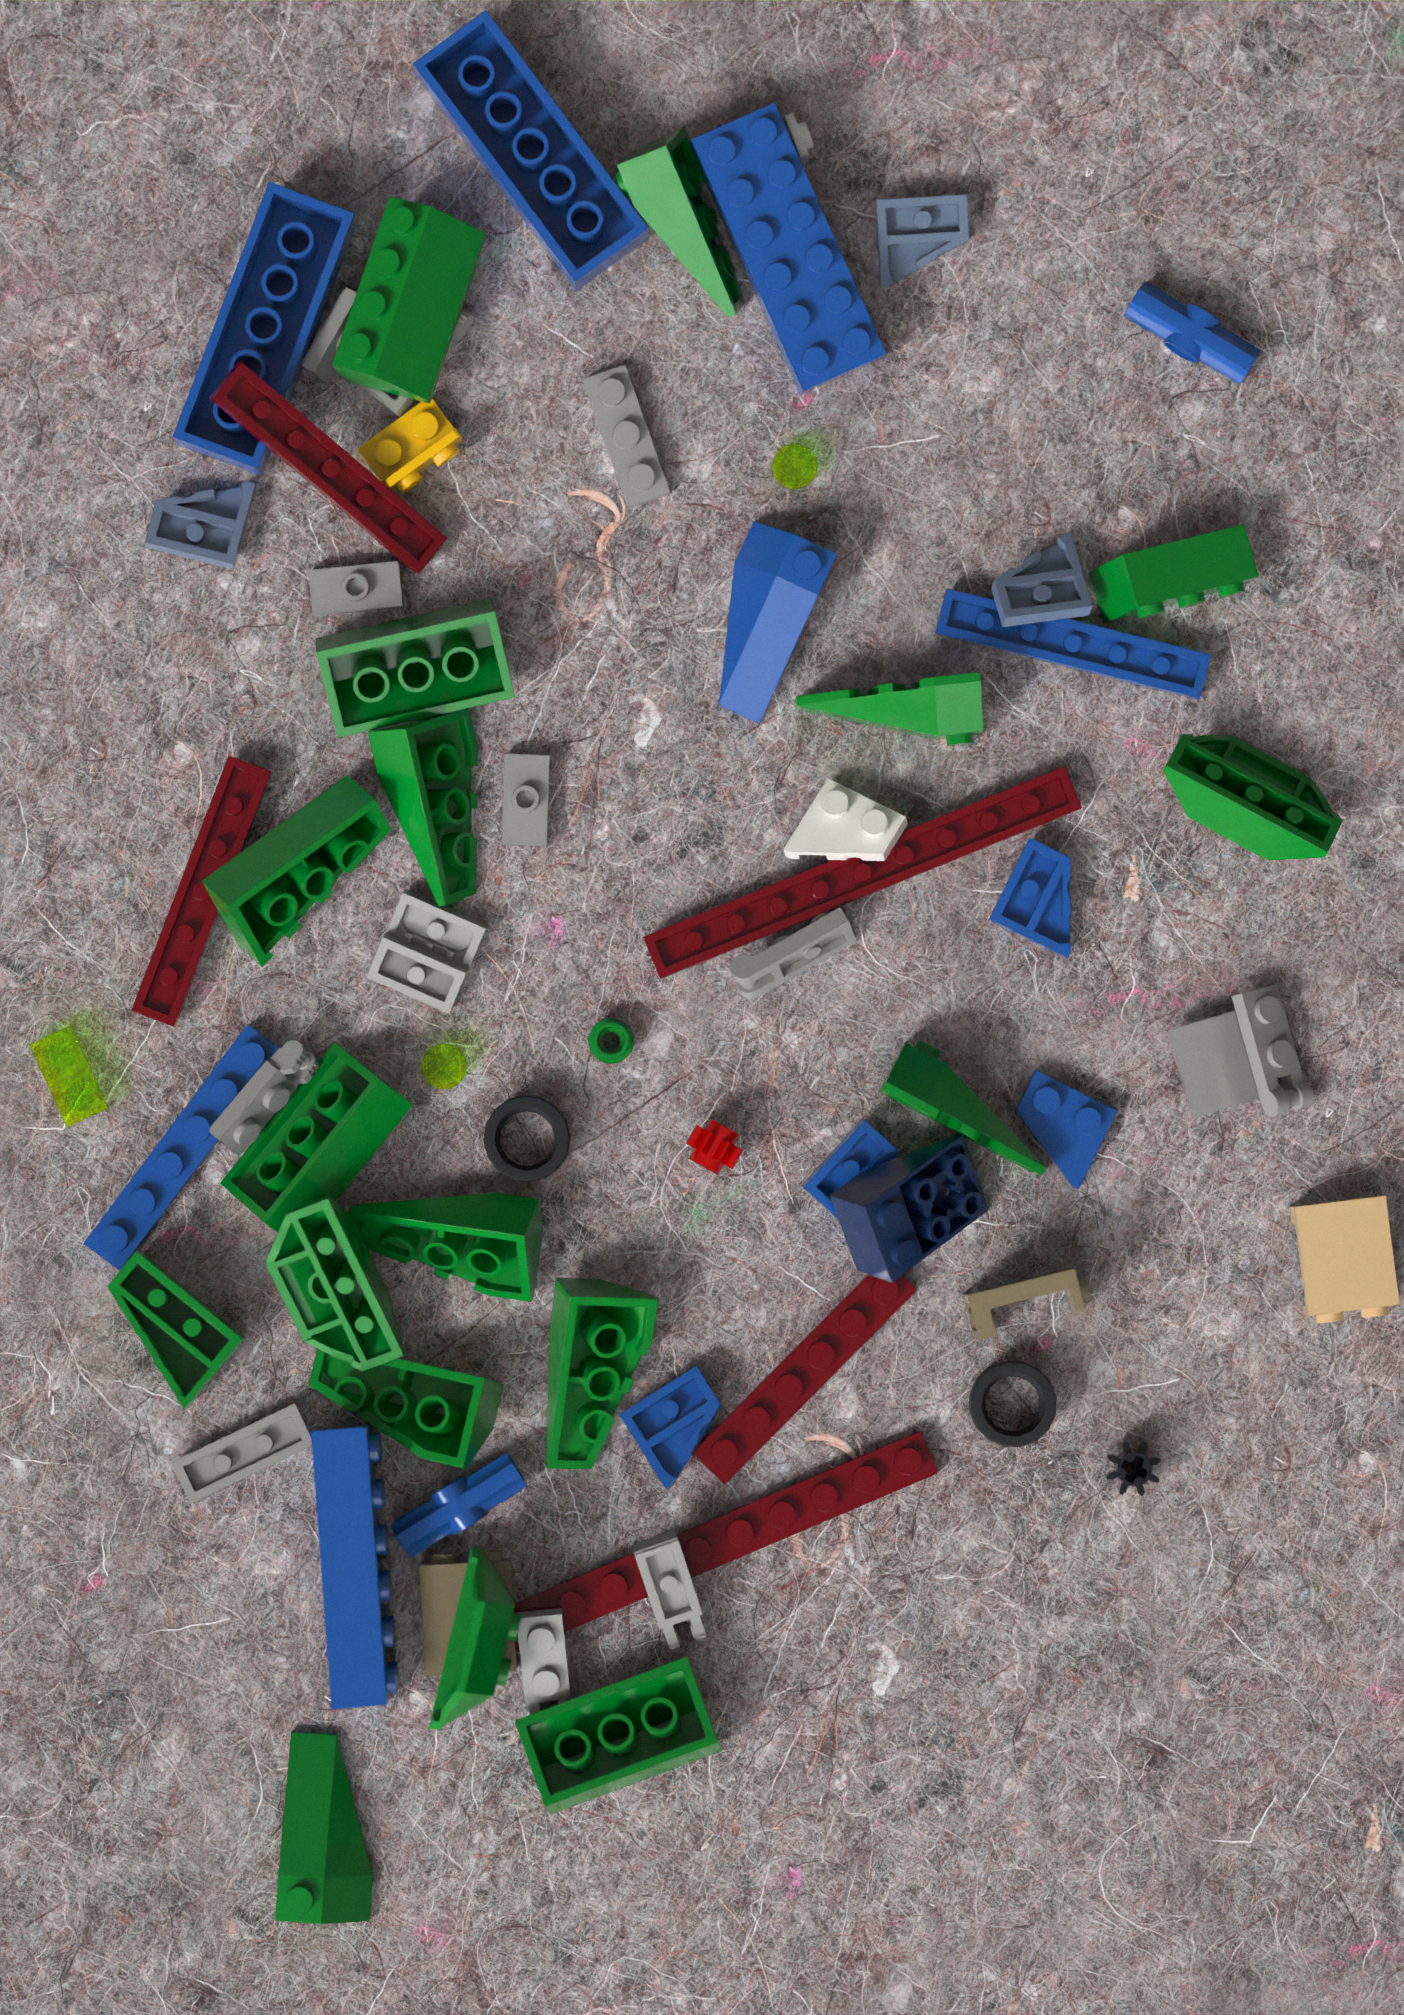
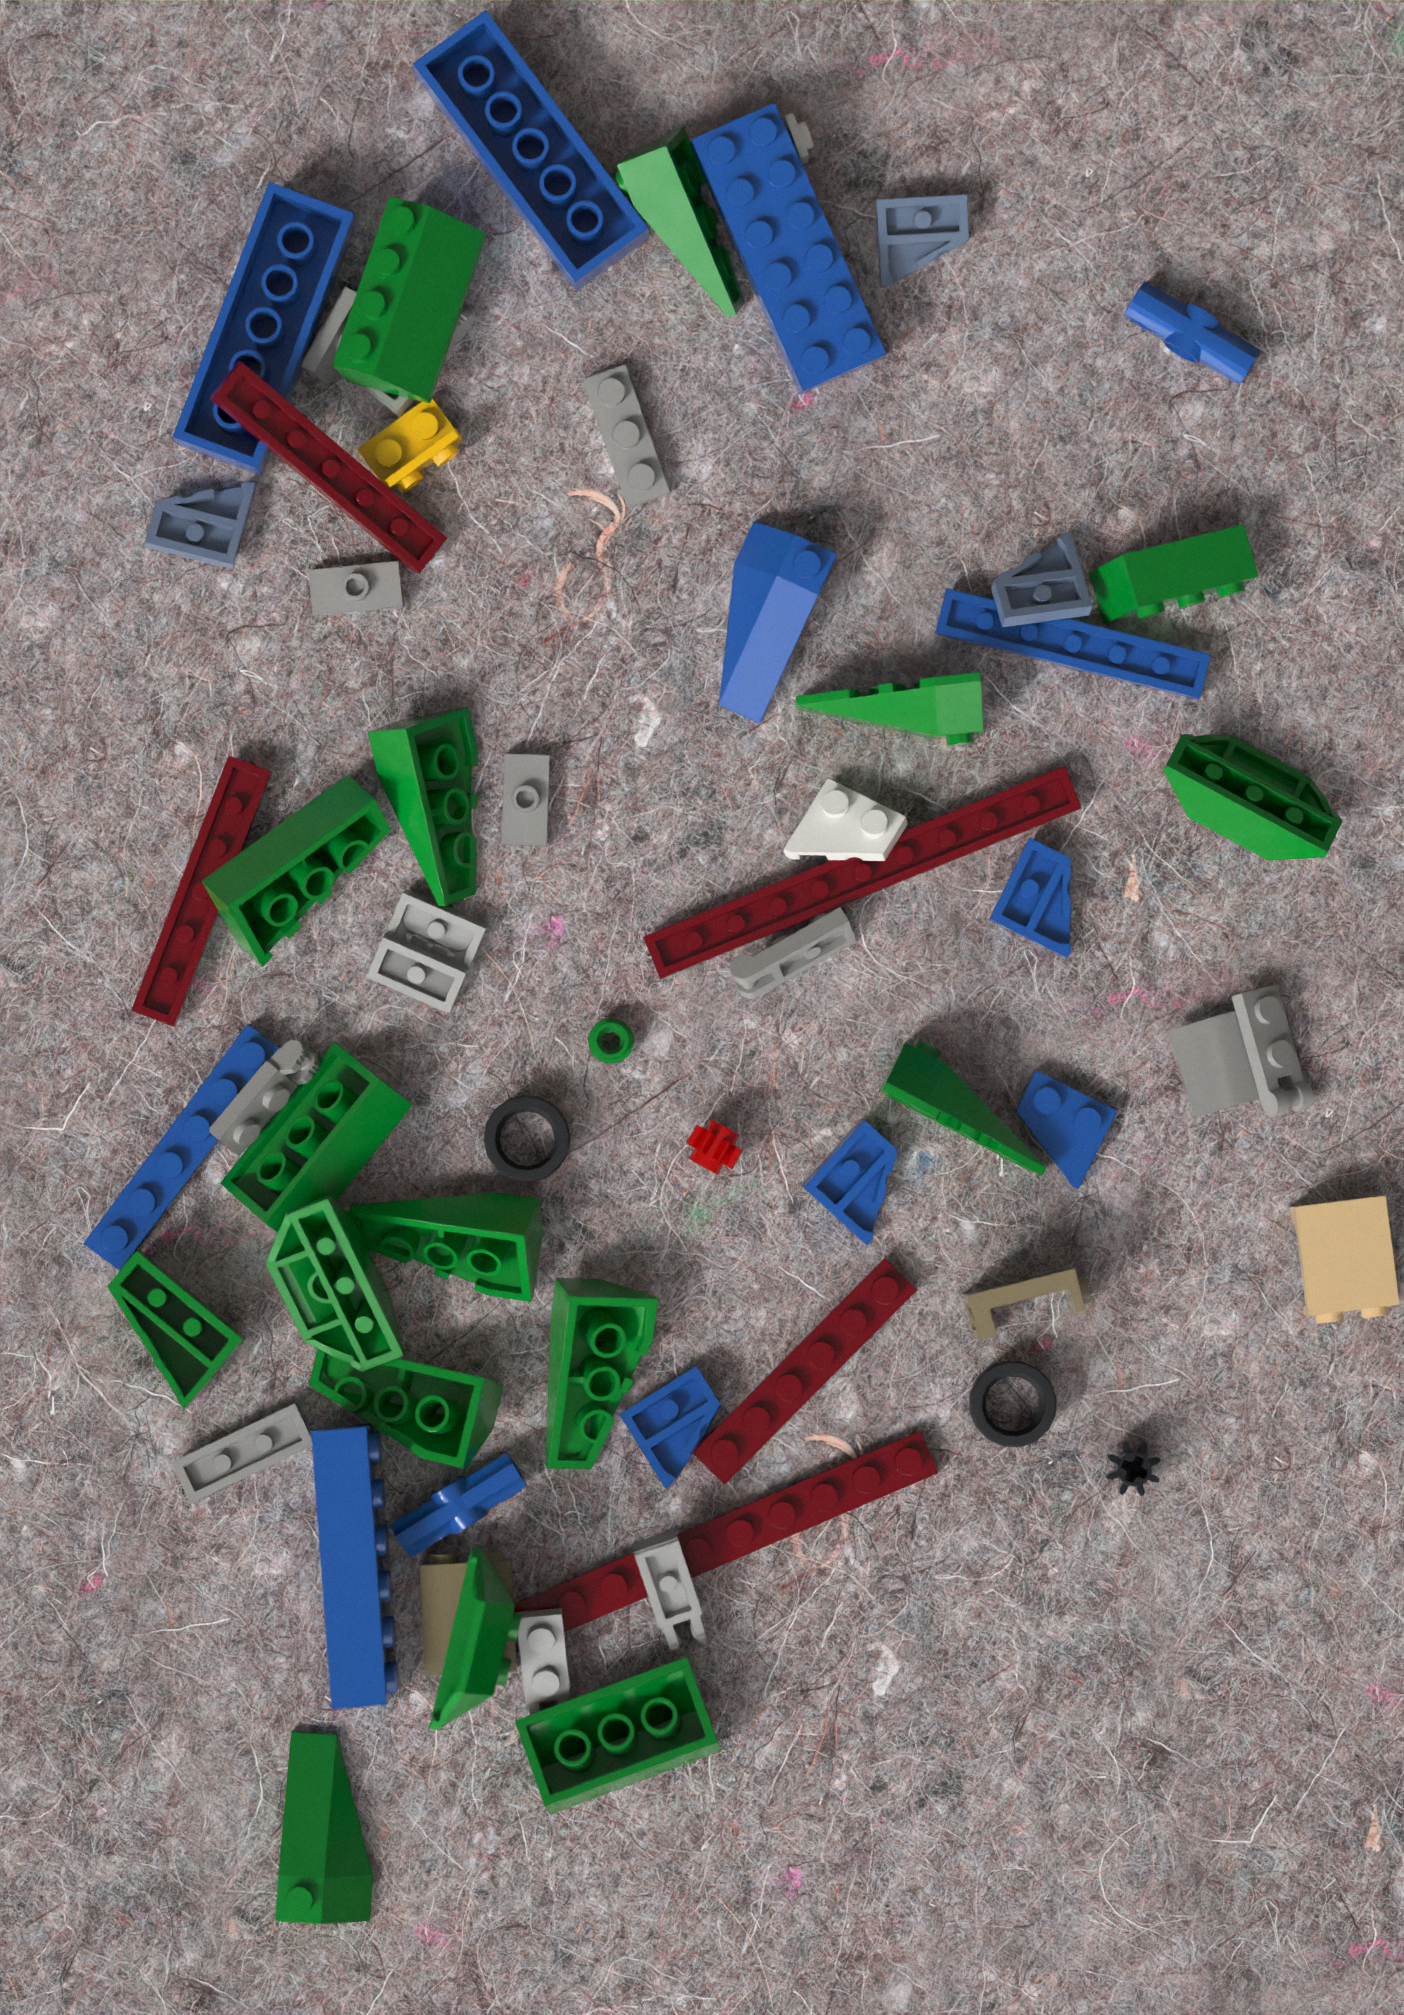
clear neon green plate [29,1025,110,1128] -> none
green slope [315,598,515,738] -> none
clear neon green plate [421,1044,467,1089] -> none
clear neon green plate [772,444,817,490] -> none
dark blue slope [830,1133,989,1283] -> none

